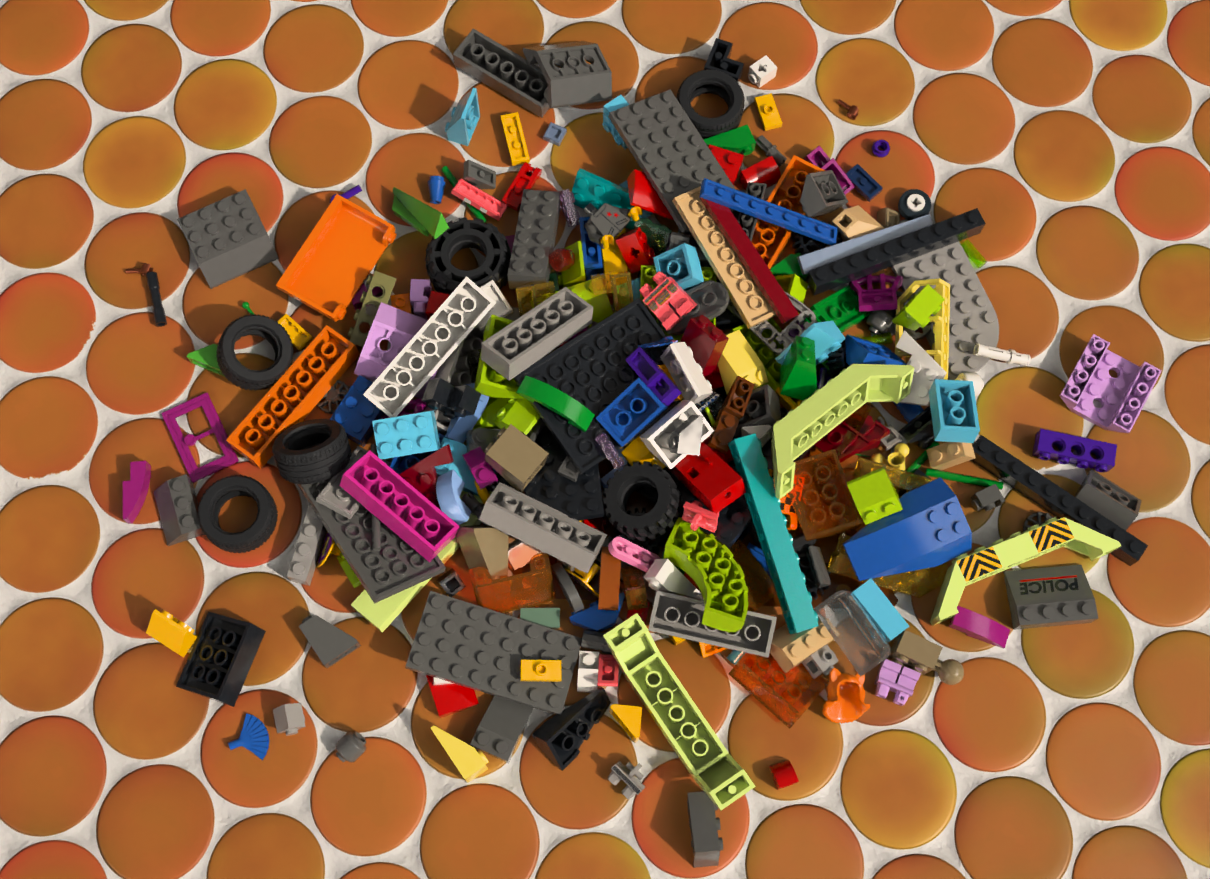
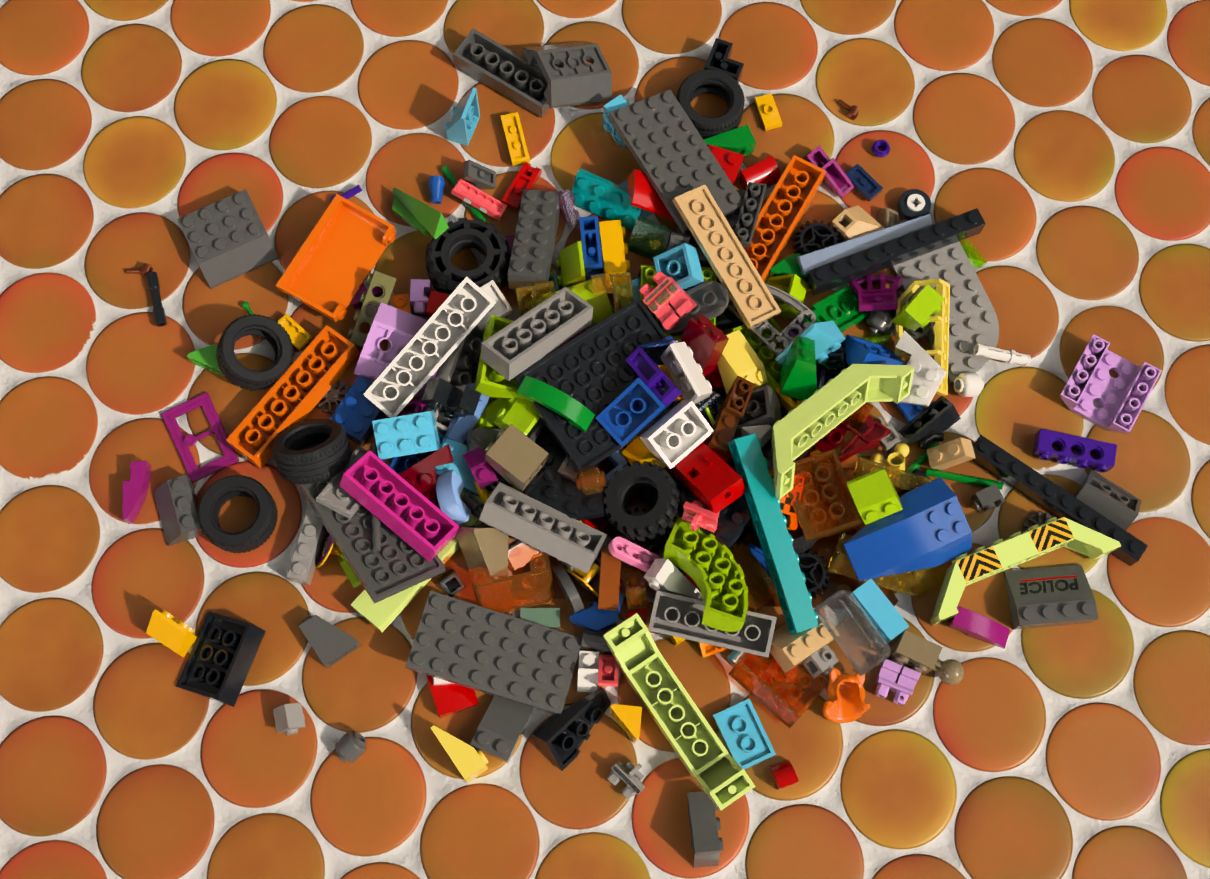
blue hand [228,713,269,760] -> none
yellow plate [520,660,561,682] -> none
sand blue tile [543,122,567,146] -> none
clear red rock [549,248,575,272] -> none
dark grey torso [583,203,642,249] -> none
clear purple axle [595,432,625,469] -> none
red brick [615,227,655,274] -> none
slope [669,414,704,456] -> none
blue tile [700,178,837,246] -> none
dark red tile [700,198,799,324] -> none
white brick [748,55,777,88] -> none
dark grey axle [756,135,787,167] -> none
dark grey slope [800,170,848,217] -> none
dark grey slope [806,546,831,588] -> none
medium azure brick [929,379,980,443] -> none
none -> clear orange head [576,467,606,495]
none -> medium azure plate [713,699,776,770]

